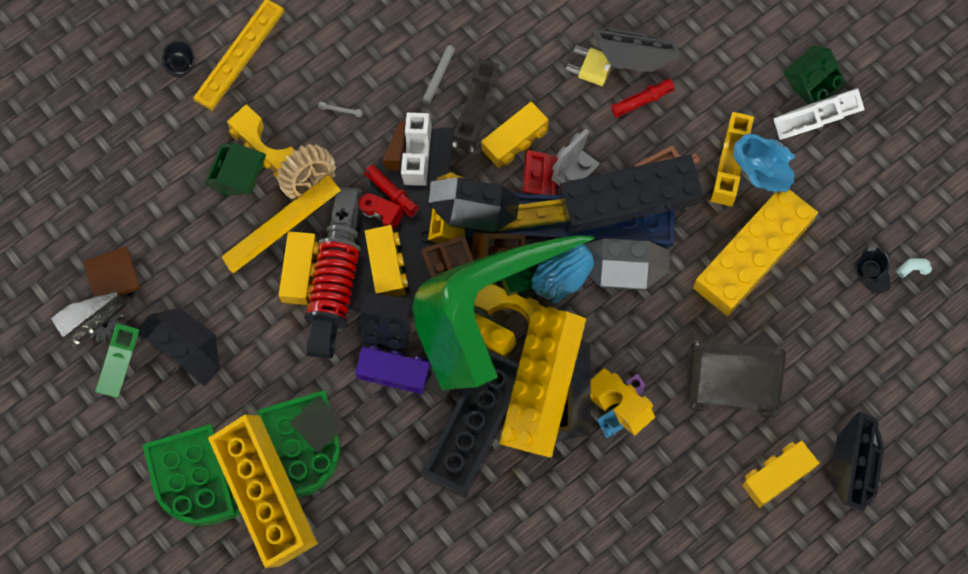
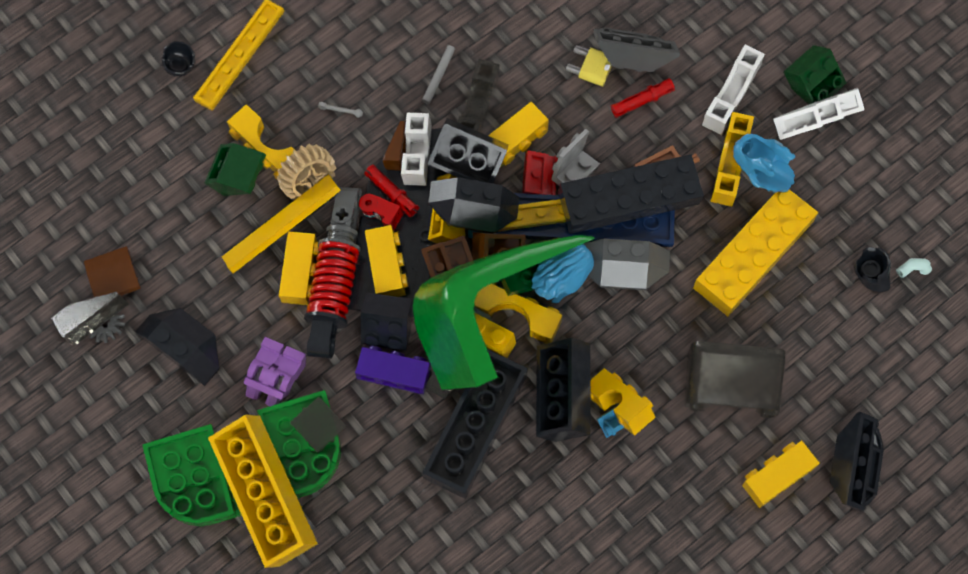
slope [95,323,139,398] -> none
yellow brick [499,306,586,458] -> none
medium lavender hose [626,375,645,396] -> none
none -> medium lavender hips [243,337,306,406]
none -> black brick [427,118,509,184]
none -> white arch [702,45,765,135]

